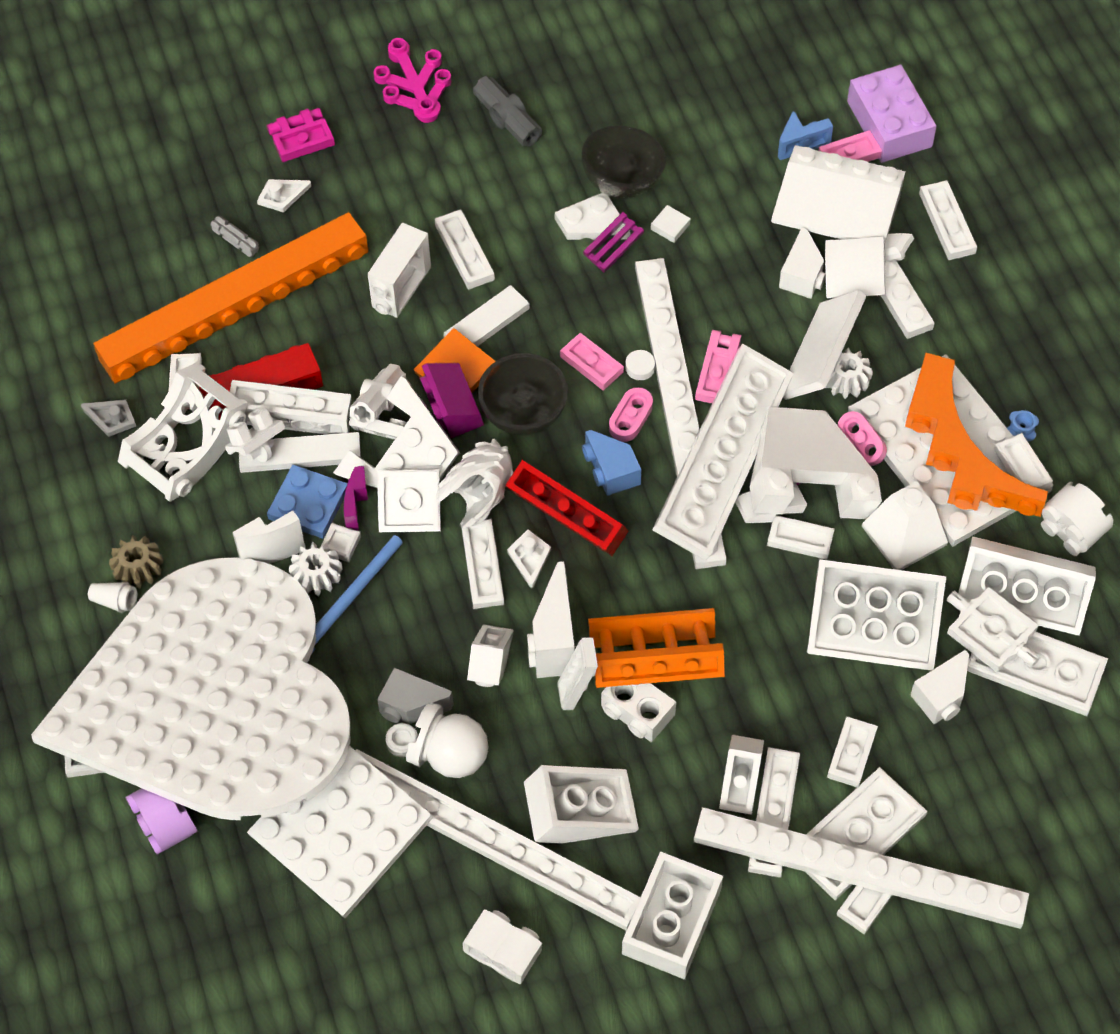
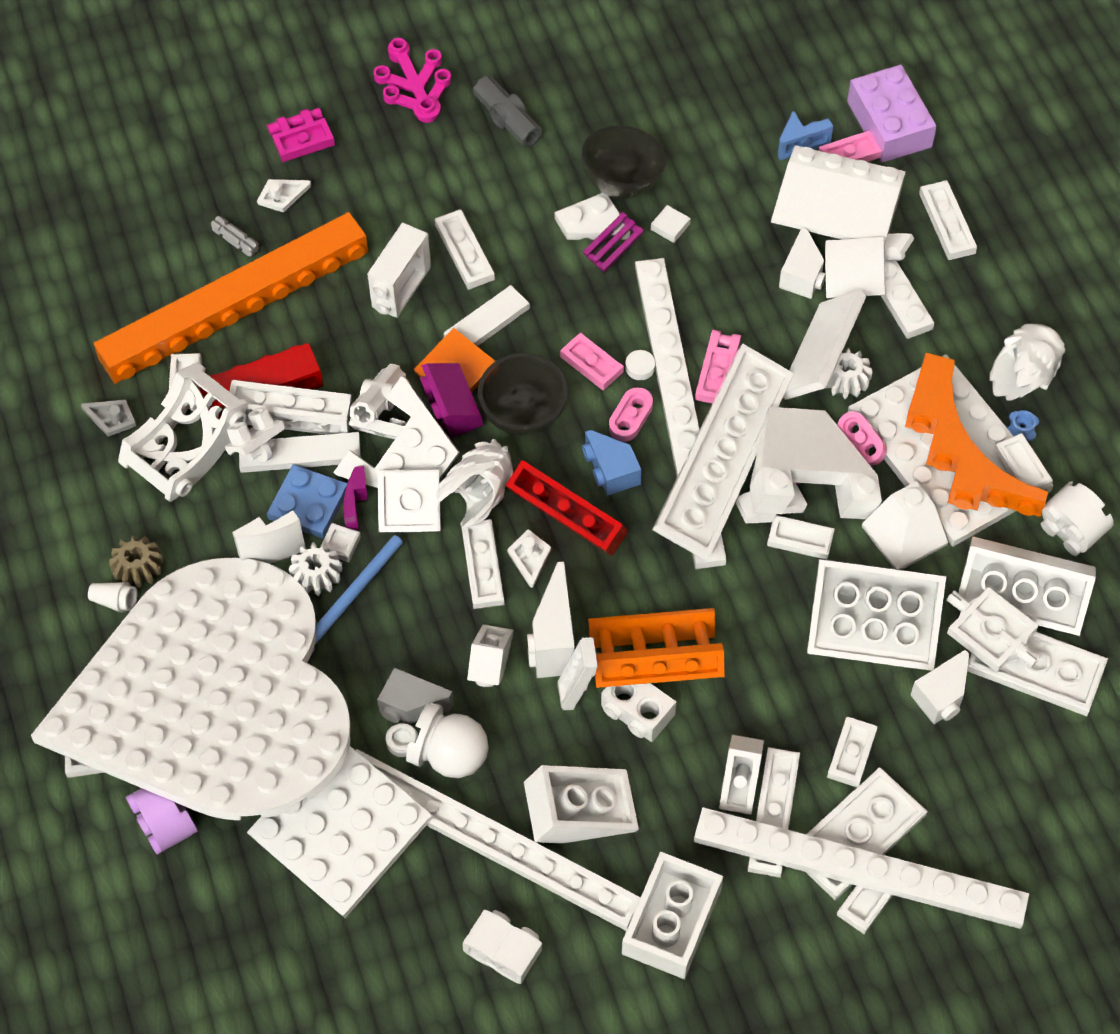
none -> white head [990,324,1065,401]

